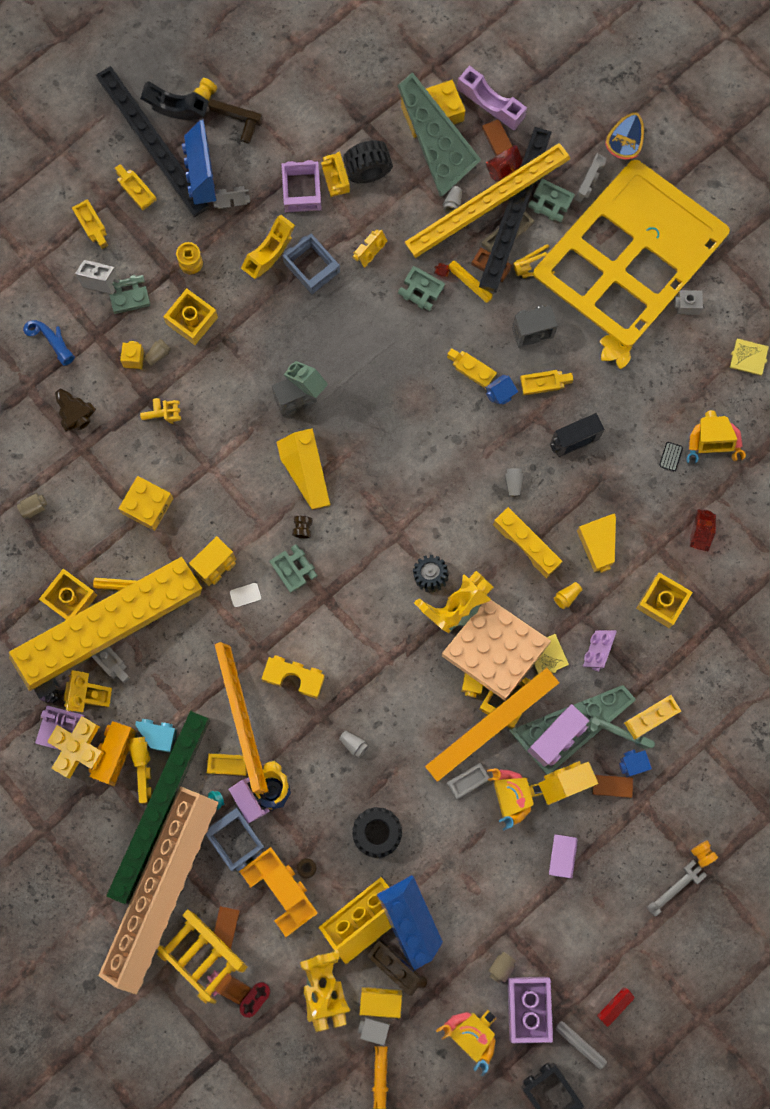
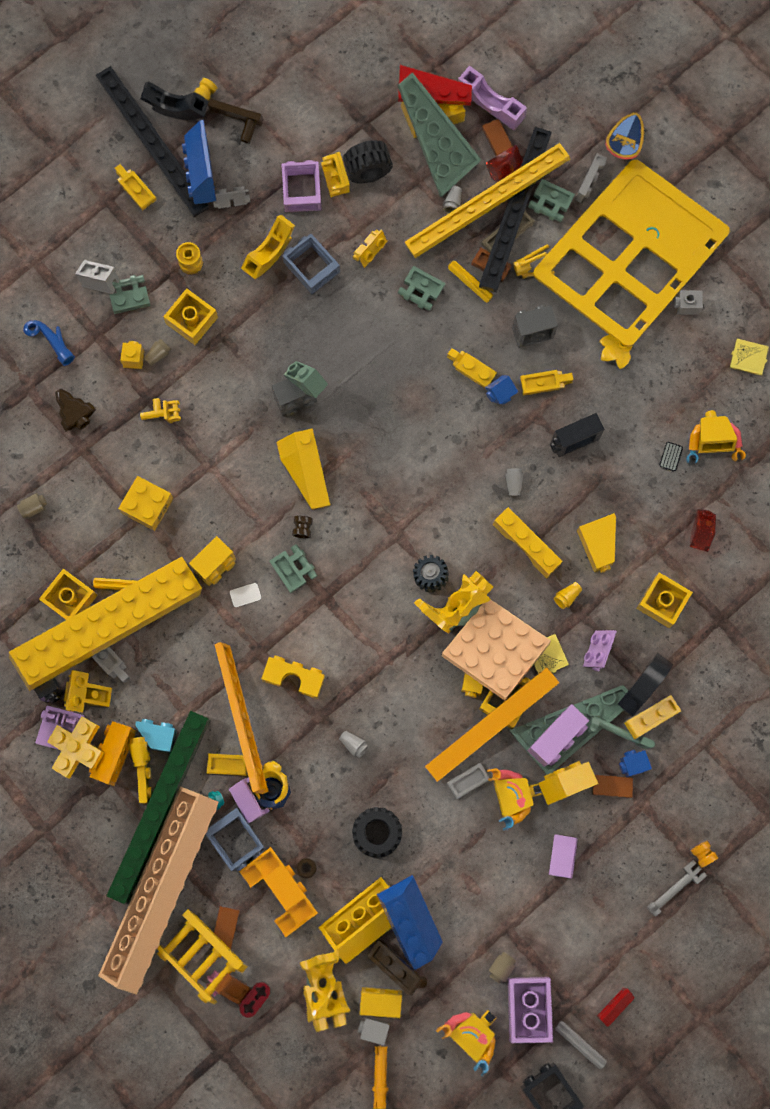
yellow hinge [71,199,108,249] -> none
clear red plate [434,263,452,277] -> none
none -> red wing [398,65,472,106]
none -> black arch [617,653,673,717]

